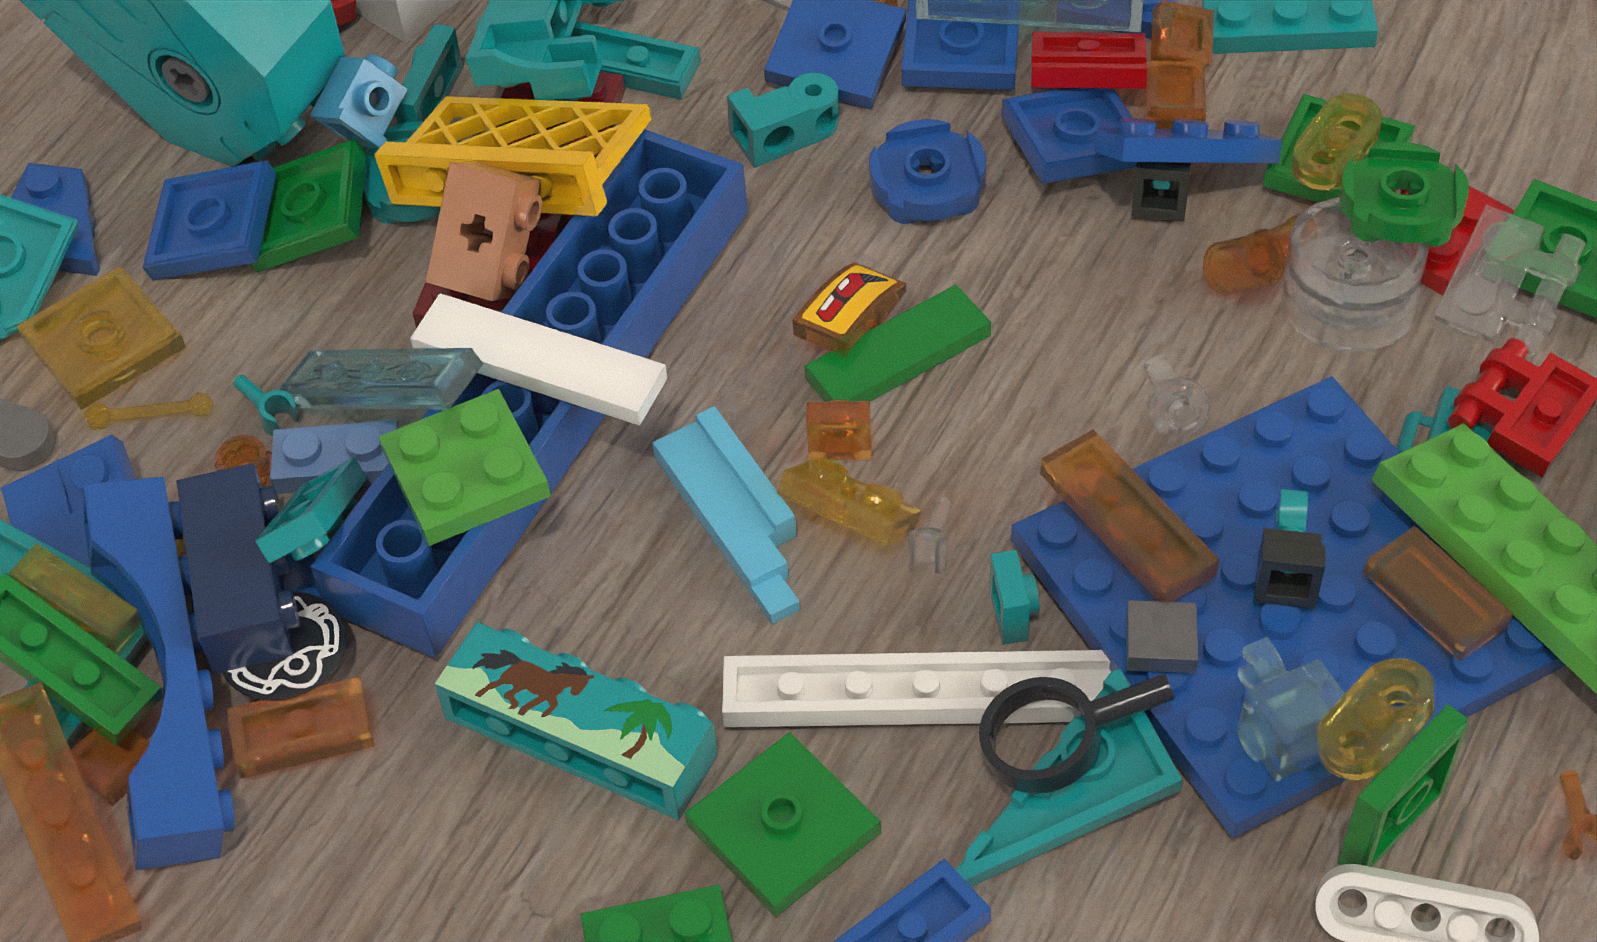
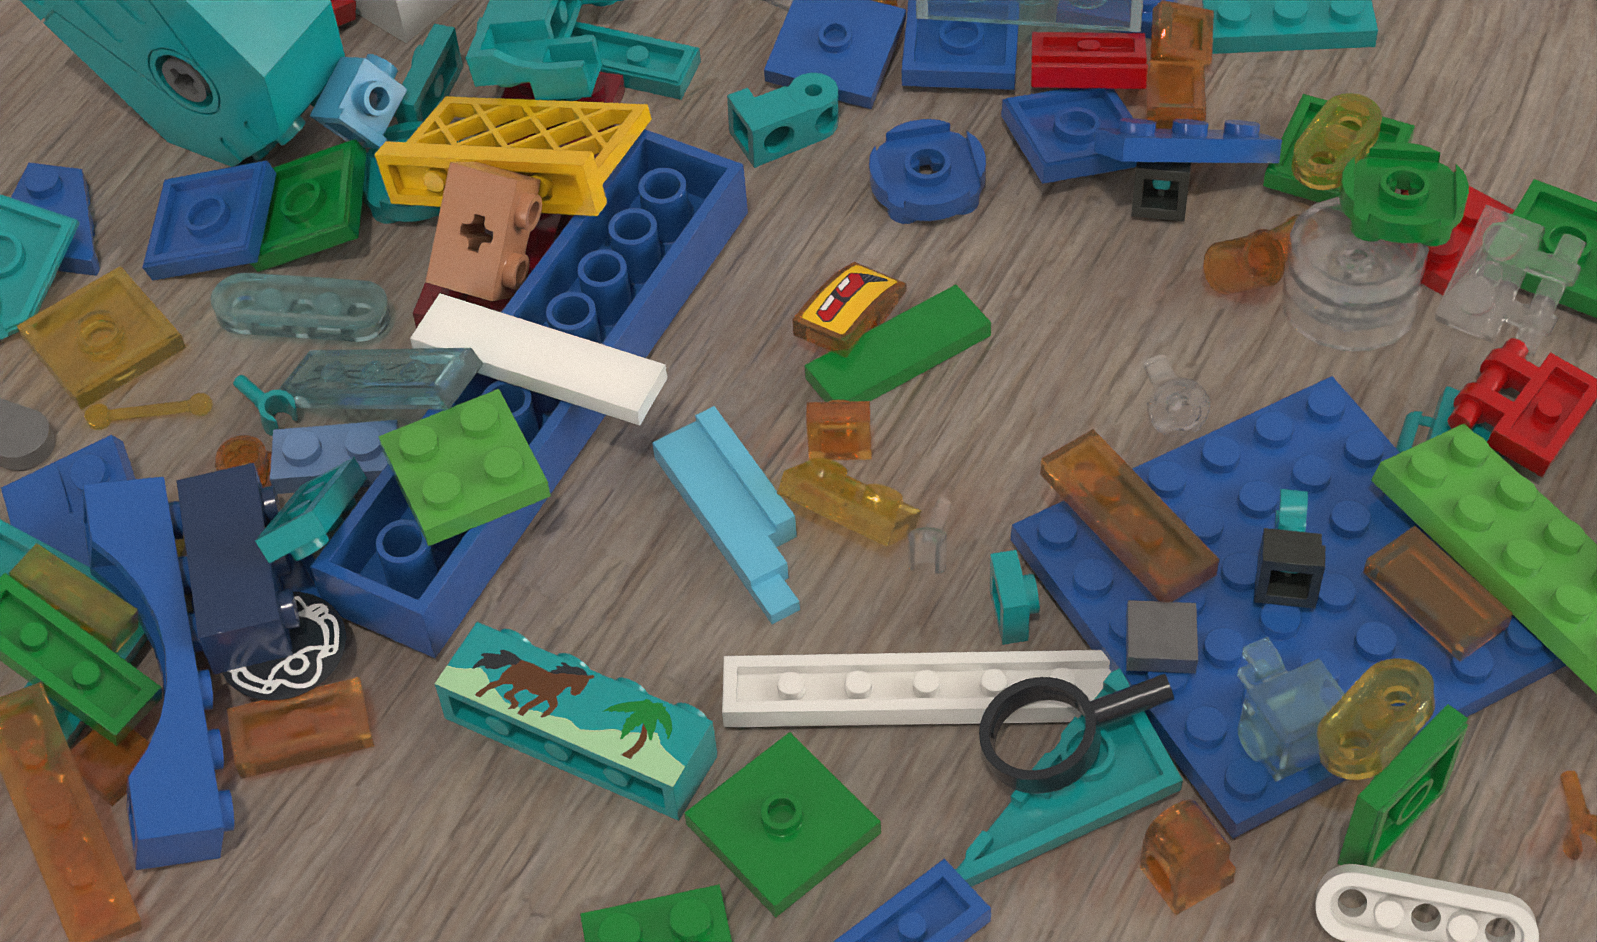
none -> clear light blue plate [211,273,391,342]
none -> clear orange leg [1140,799,1236,916]

